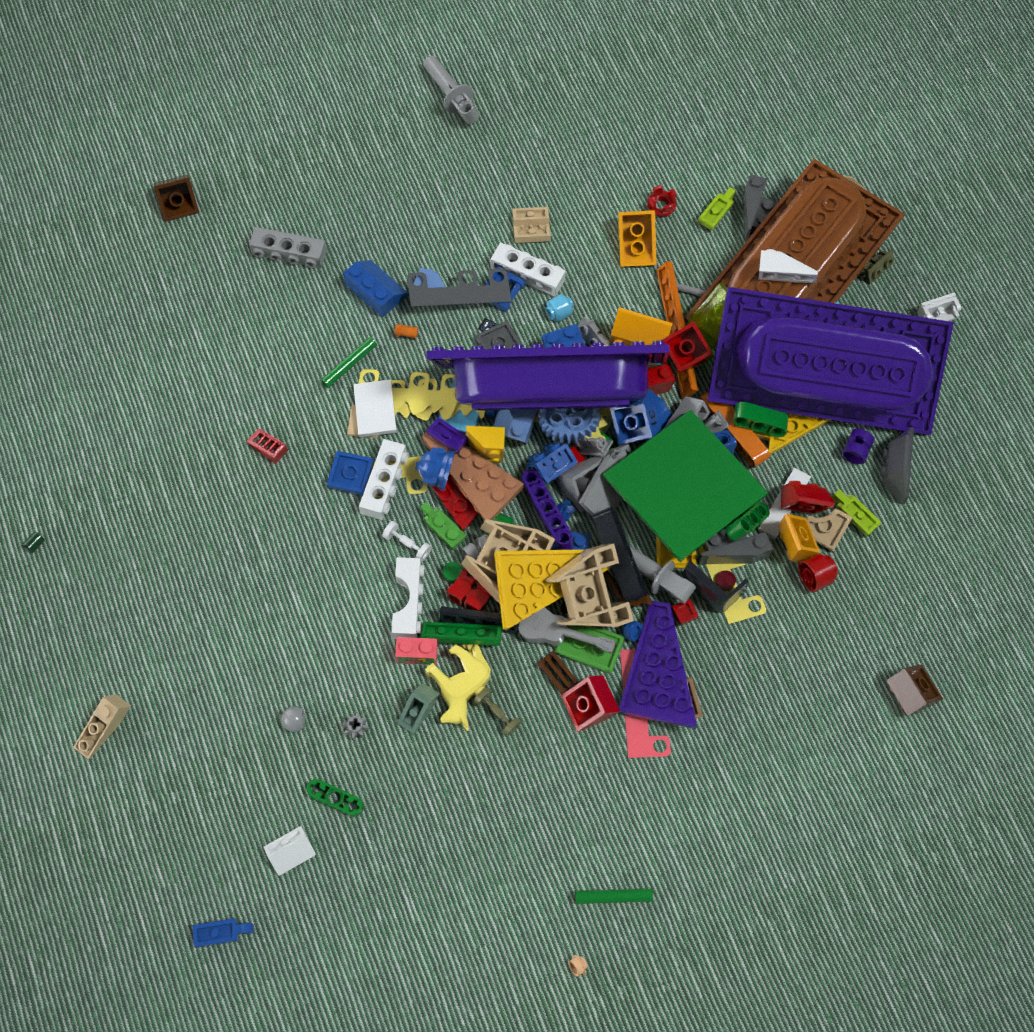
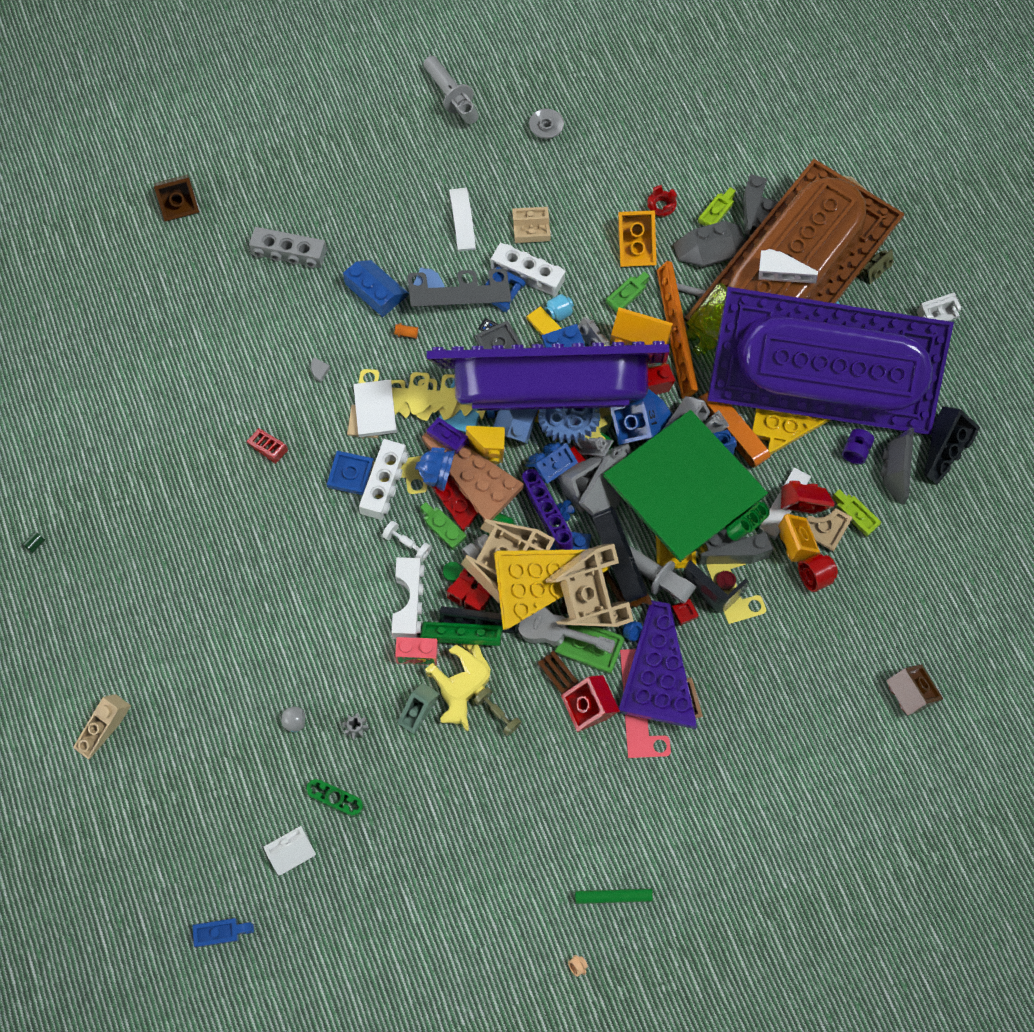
green piece [321,337,377,388] -> none
red slope [661,321,714,373] -> none
green beam [733,402,789,437] -> none
none -> light grey tile [311,358,330,383]
none -> white slope [449,188,476,252]
none -> yellow tile [526,306,562,336]
none -> light grey dish [529,109,564,139]
none -> bright green hinge [605,271,650,312]
none -> dark grey wedge [672,221,746,267]
none -> black wedge [924,406,980,485]

